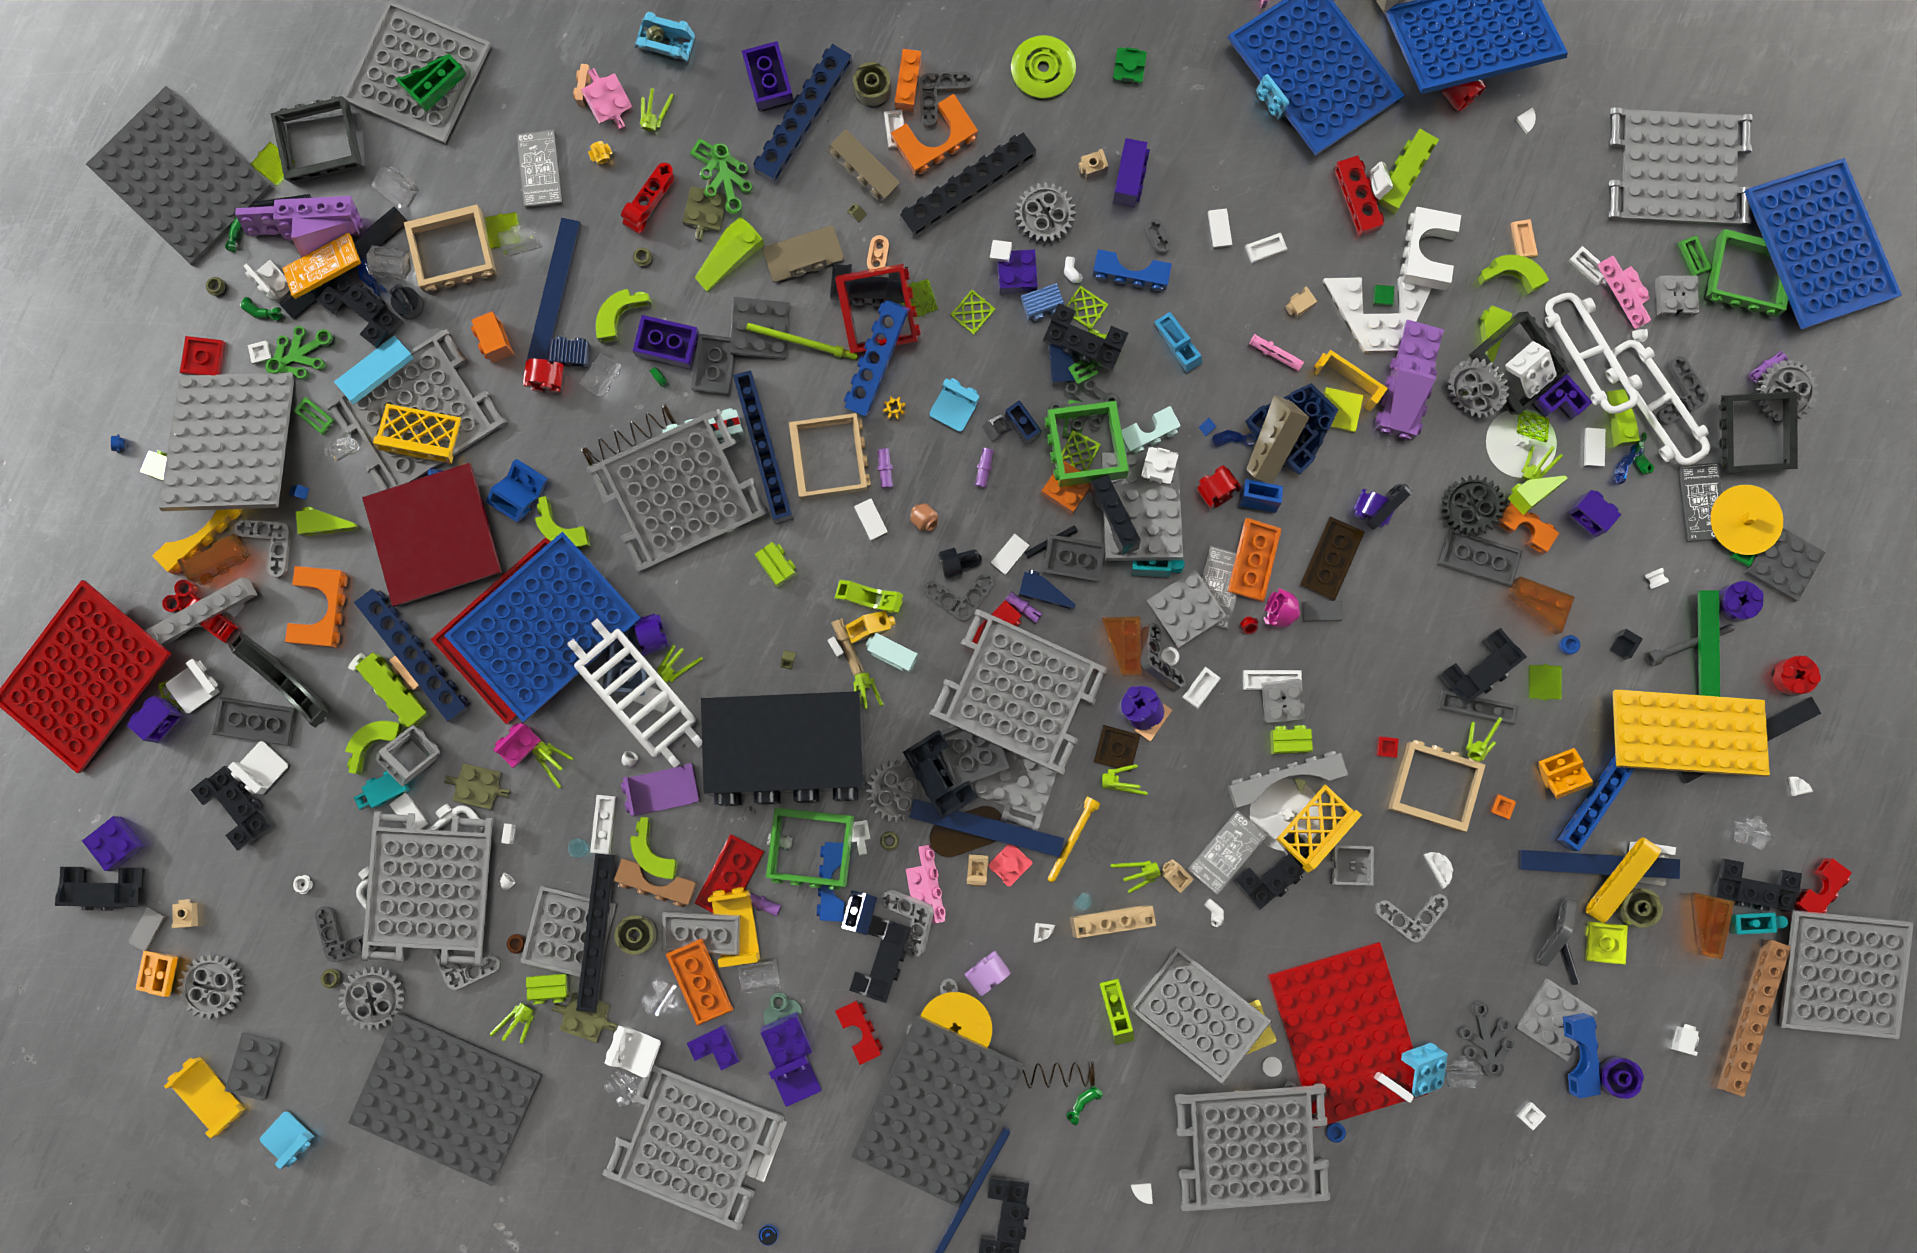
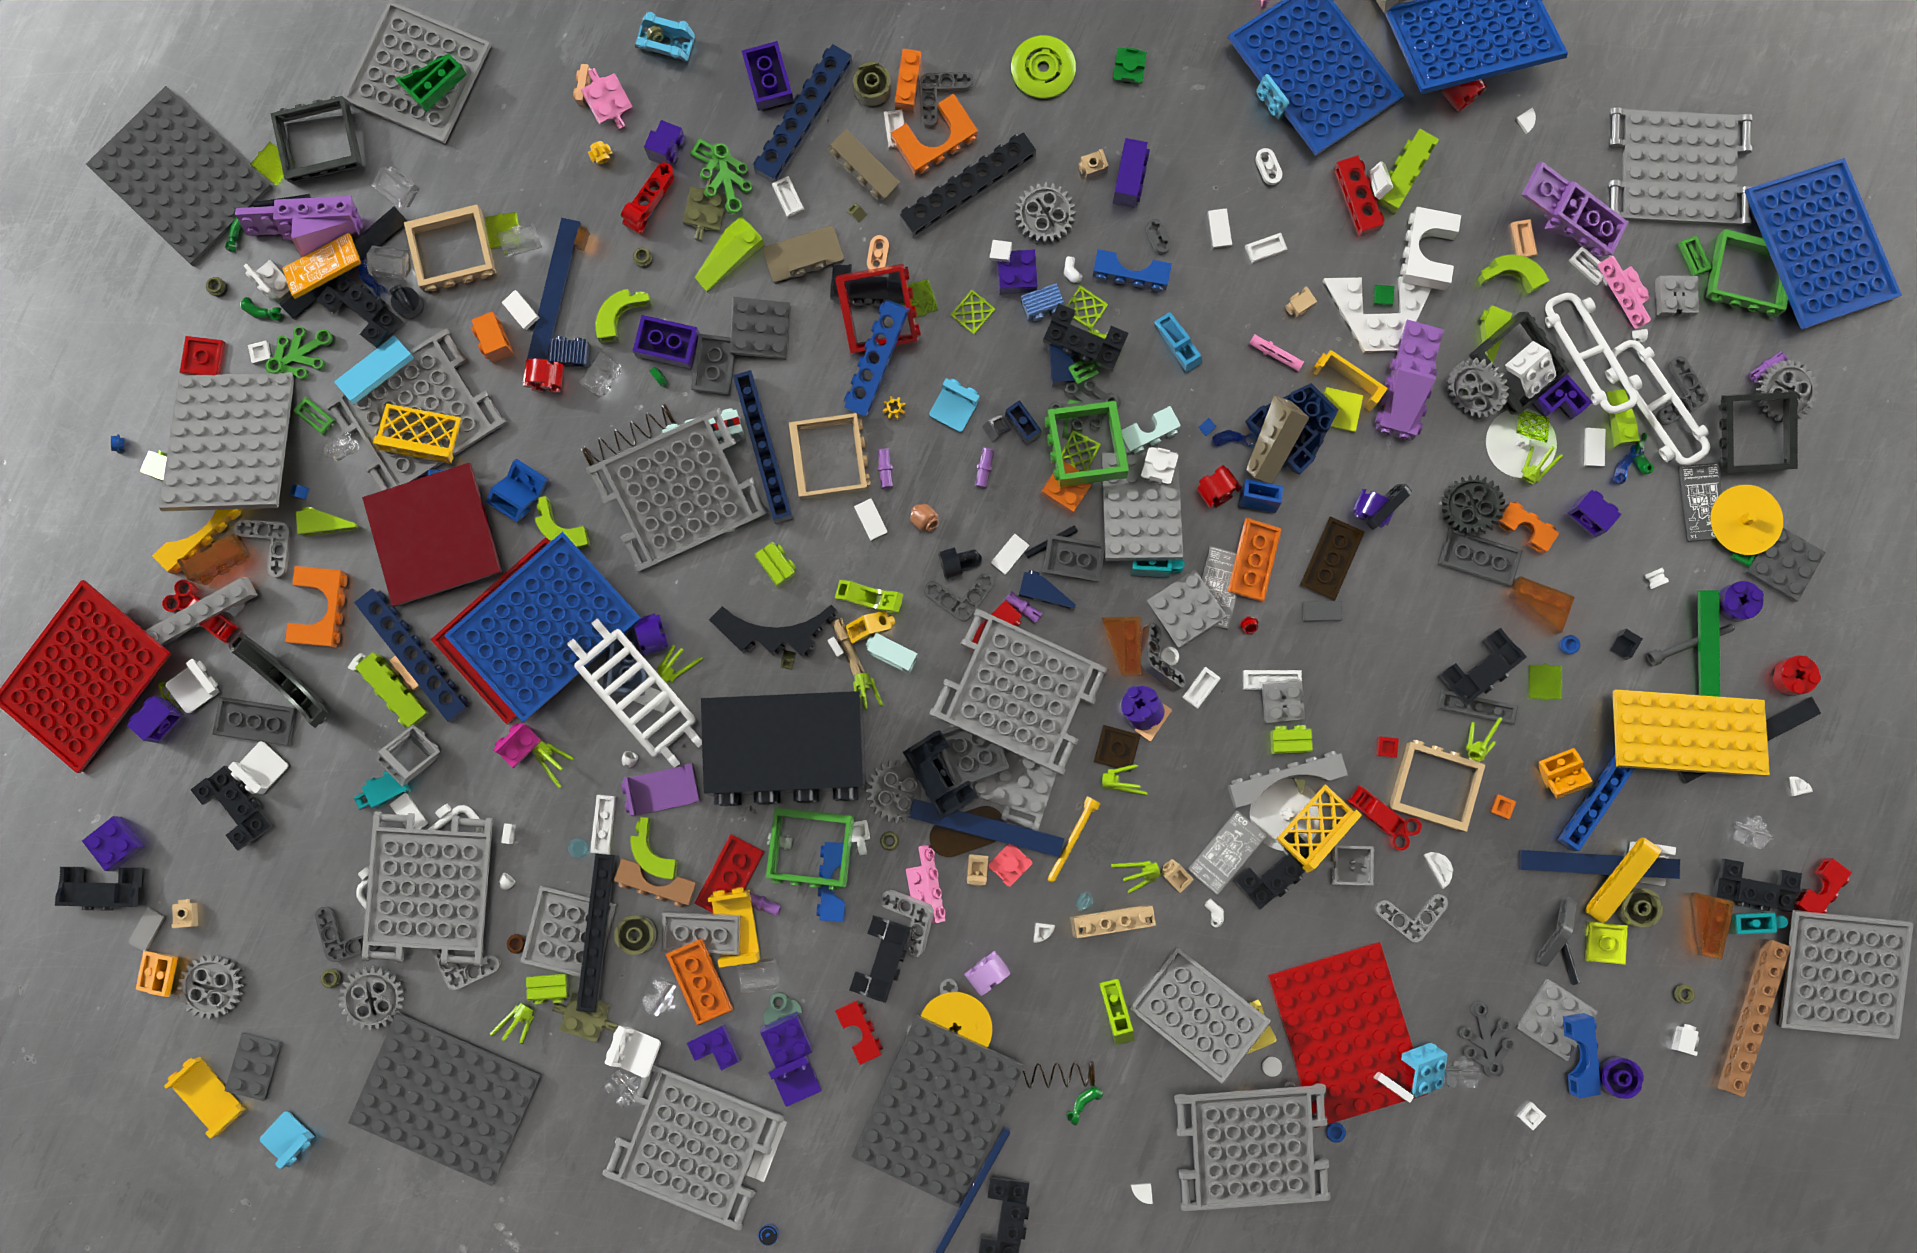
white plate [293,875,313,894] -> none
lime arch [345,721,403,775] -> none
olive plate [444,763,510,810] -> none
light grey tile [517,130,563,208] -> none
lime plant [640,88,674,132] -> none
lime bar [746,323,858,360] -> none
dark blue brick [841,890,877,935] -> none
black arch [1089,475,1141,556] -> none
dark pink cylinder [1264,588,1300,628] -> none
slope [1508,475,1568,515] -> none
none -> white tile [502,290,540,330]
none -> clear orange tile [574,226,590,251]
none -> dark purple brick [644,120,685,165]
none -> black arch [709,605,837,658]
none -> white tile [772,176,805,218]
none -> white plate [1255,148,1282,185]
none -> red piece [1346,785,1422,851]
none -> medium lavender wedge [1521,162,1629,257]
none -> olive plate [1674,984,1695,1004]

